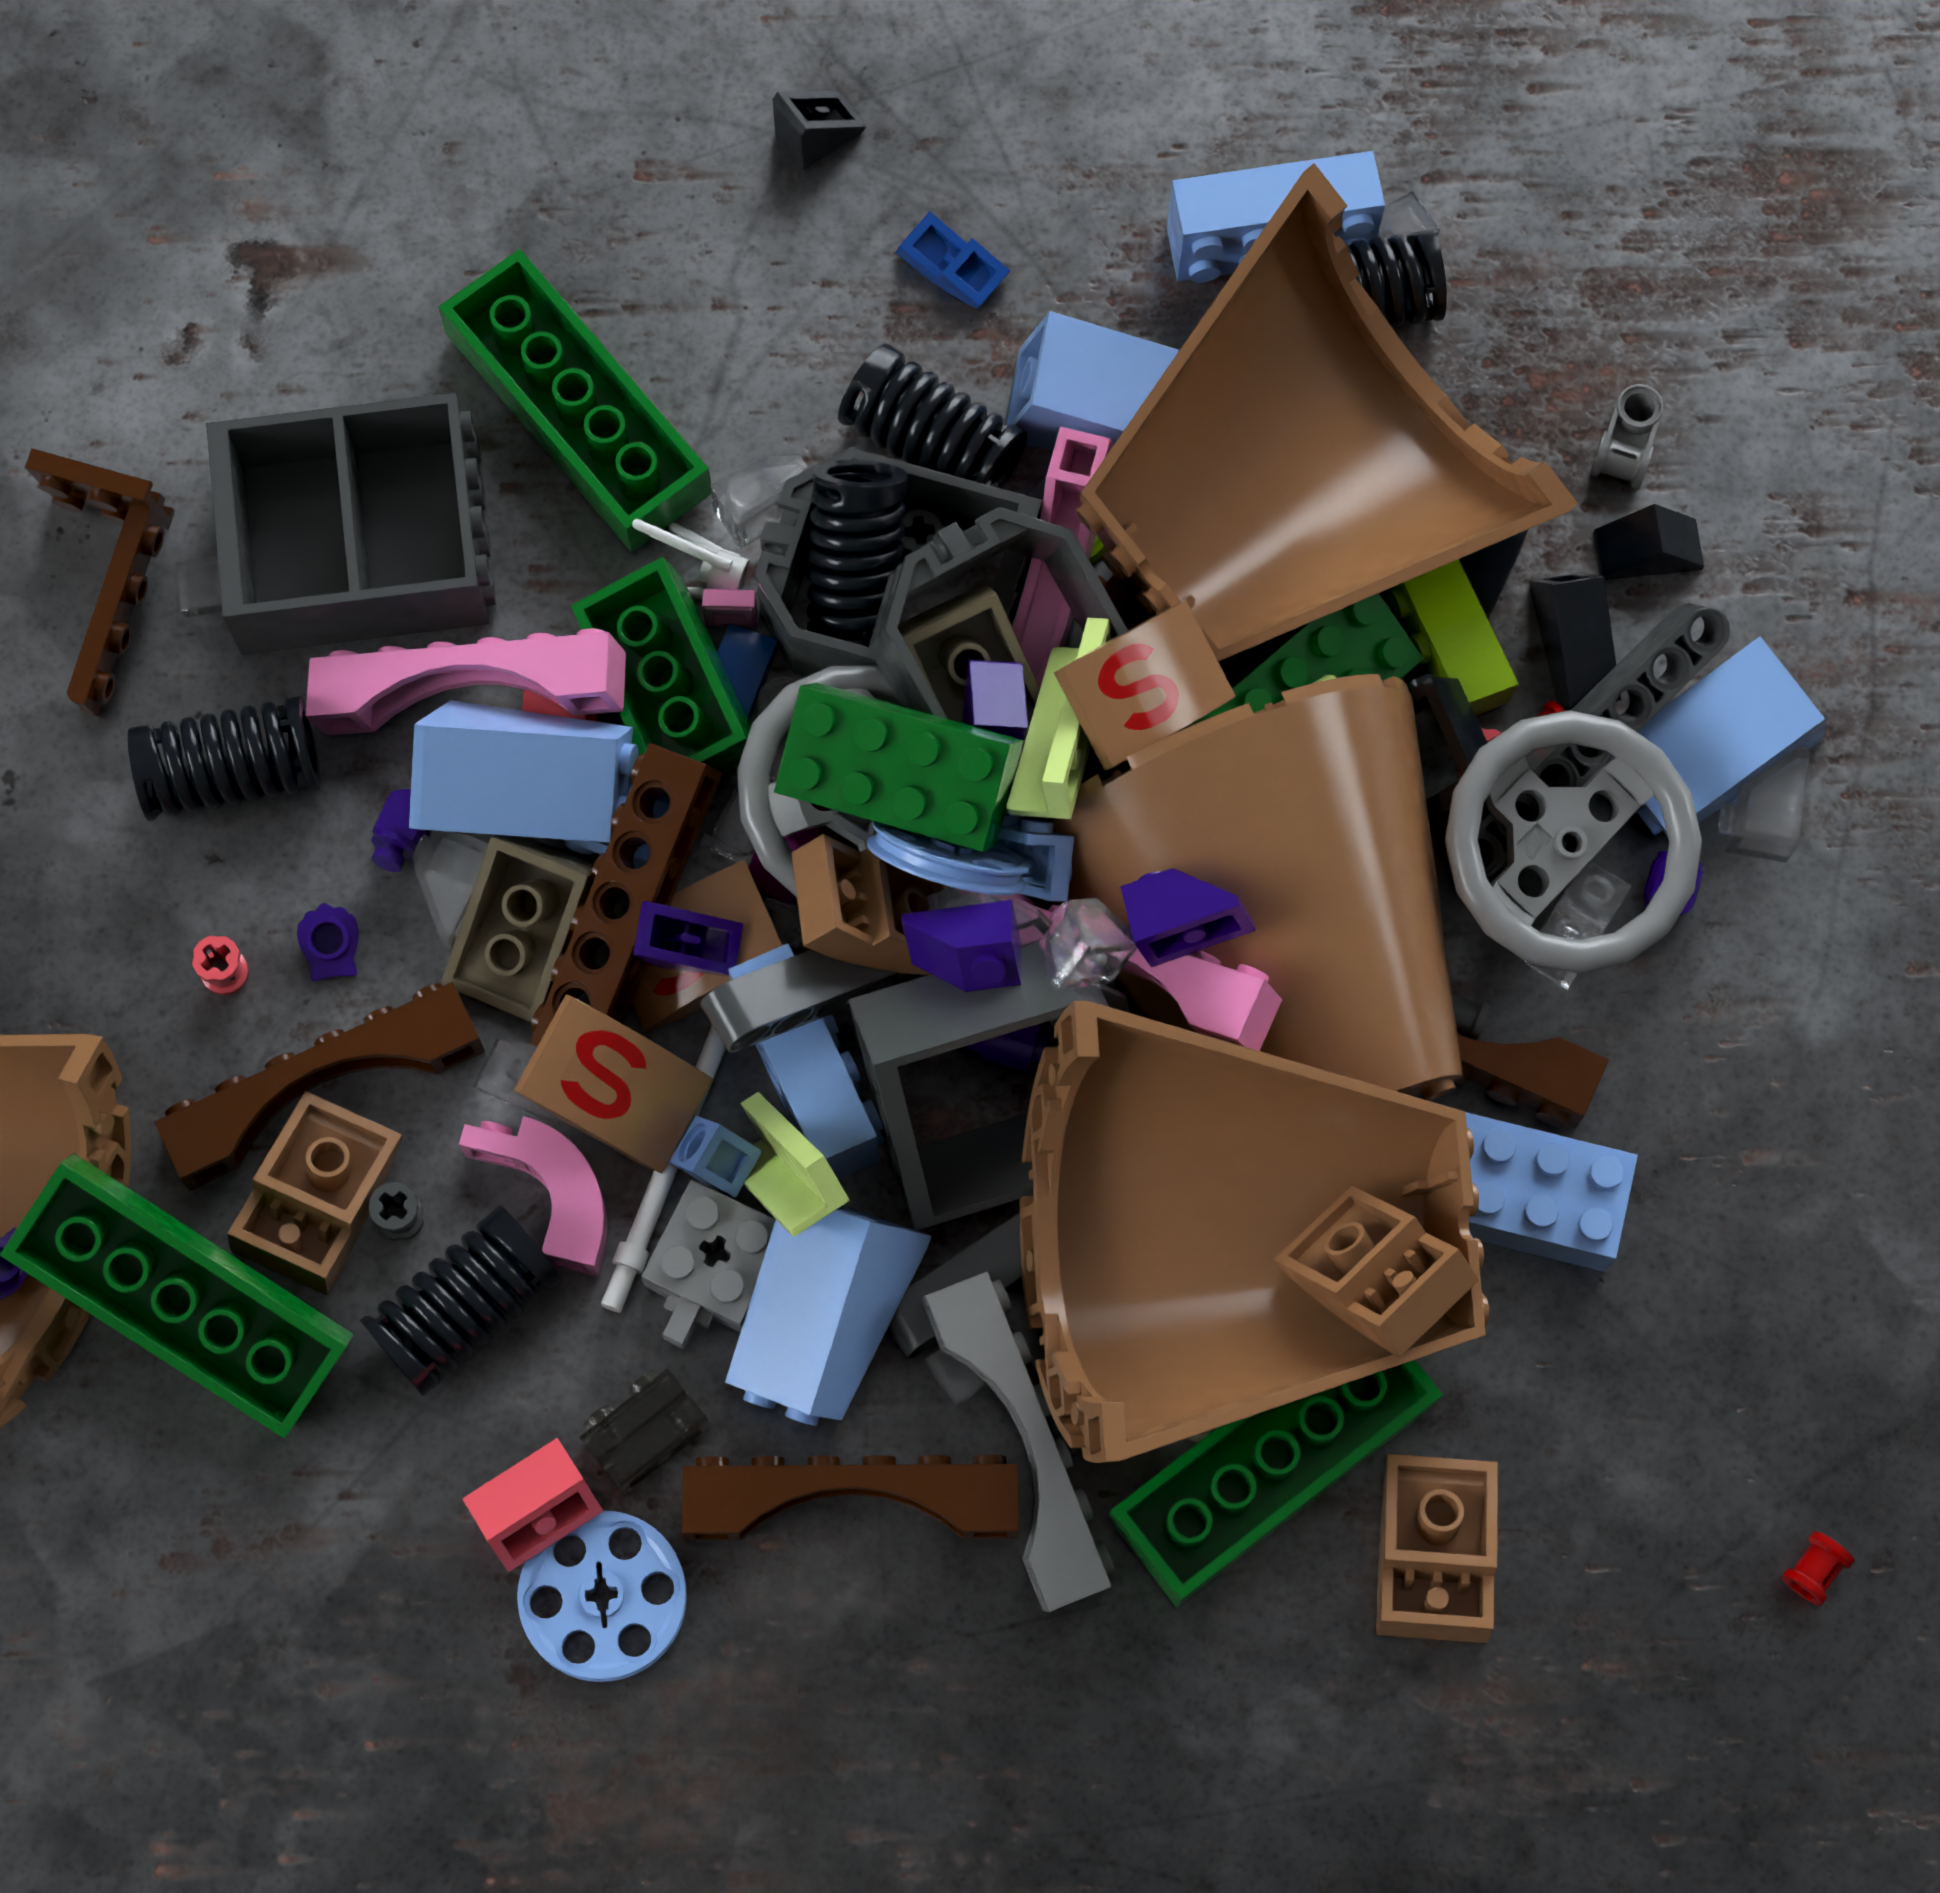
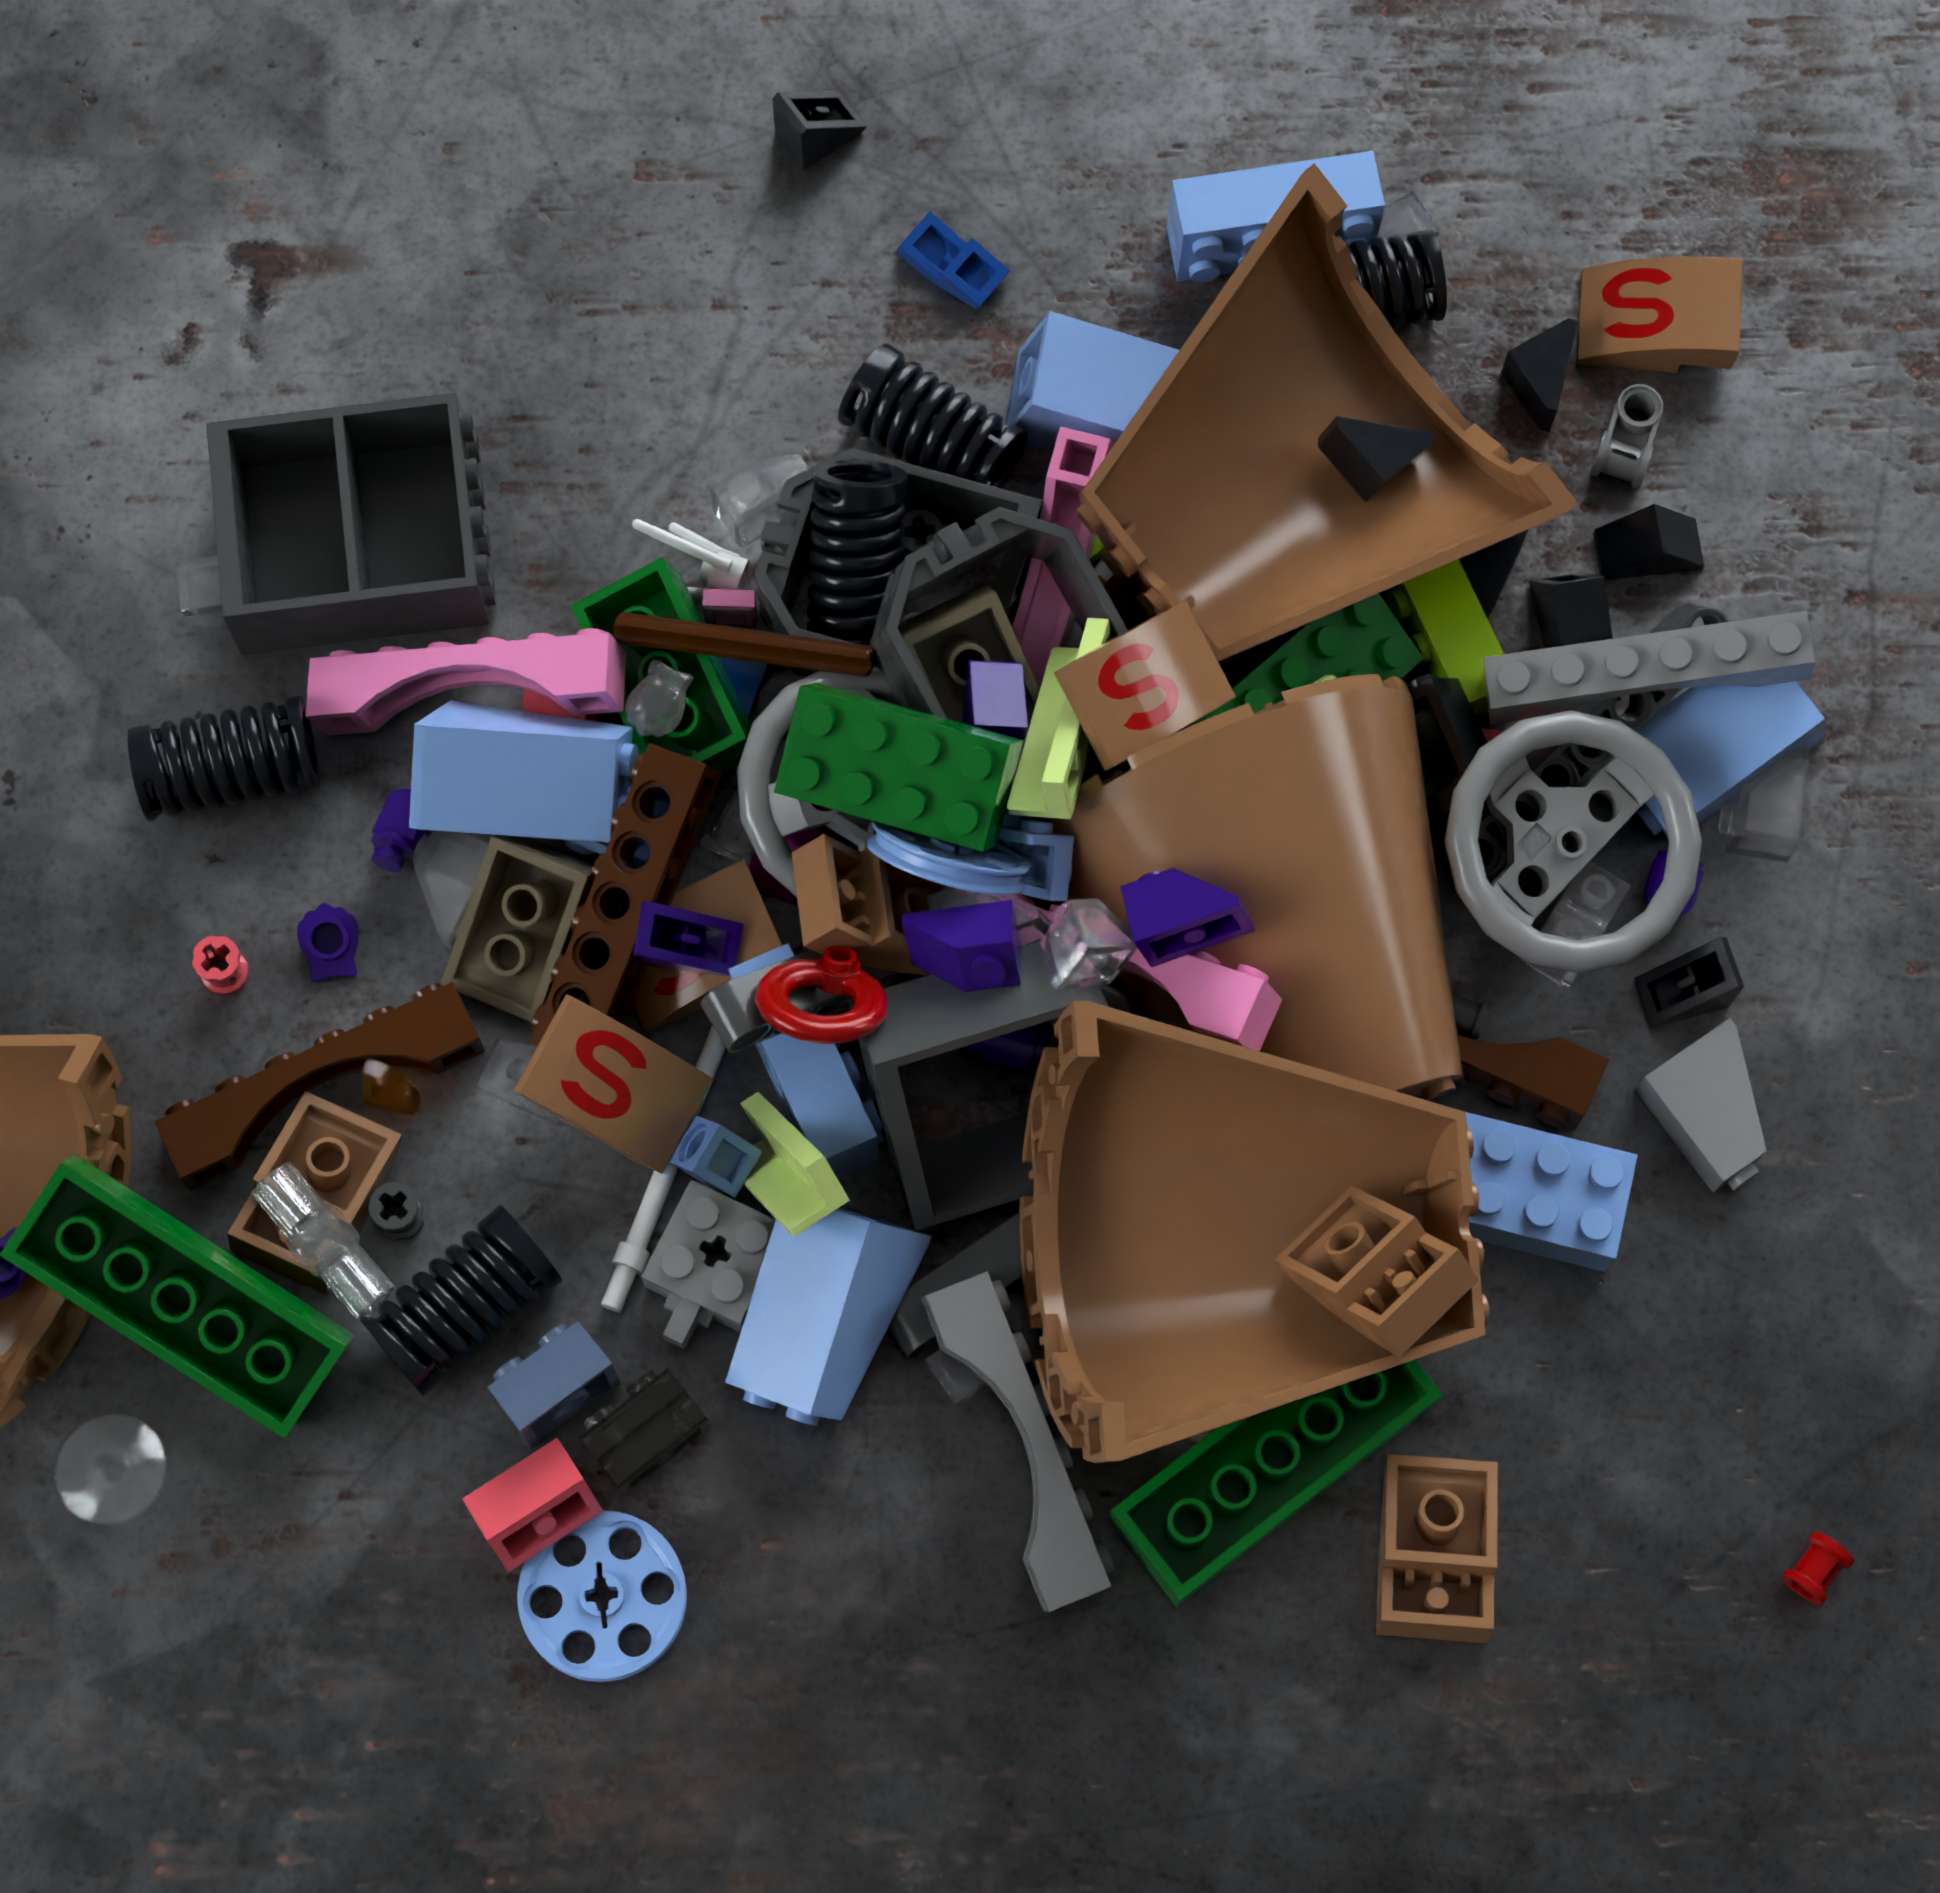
reddish brown bracket [25,448,175,717] -> none
green brick [438,248,713,553] -> none
bright pink arch [459,1116,608,1277] -> none
reddish brown arch [682,1455,1019,1541] -> none
none -> clear dish [54,1413,167,1525]
none -> clear piece [251,1162,396,1319]
none -> clear orange tile [362,1058,421,1116]
none -> sand blue slope [488,1321,621,1449]
none -> reddish brown axle [613,612,875,677]
none -> clear animal [625,660,694,737]
none -> red piece [754,946,889,1044]
none -> black slope [1318,416,1435,502]
none -> light grey arch [1483,611,1815,725]
none -> black slope [1501,318,1579,432]
none -> medium nougat slope [1576,256,1743,373]
none -> black slope [1635,937,1744,1027]
none -> light grey slope [1635,1018,1767,1193]

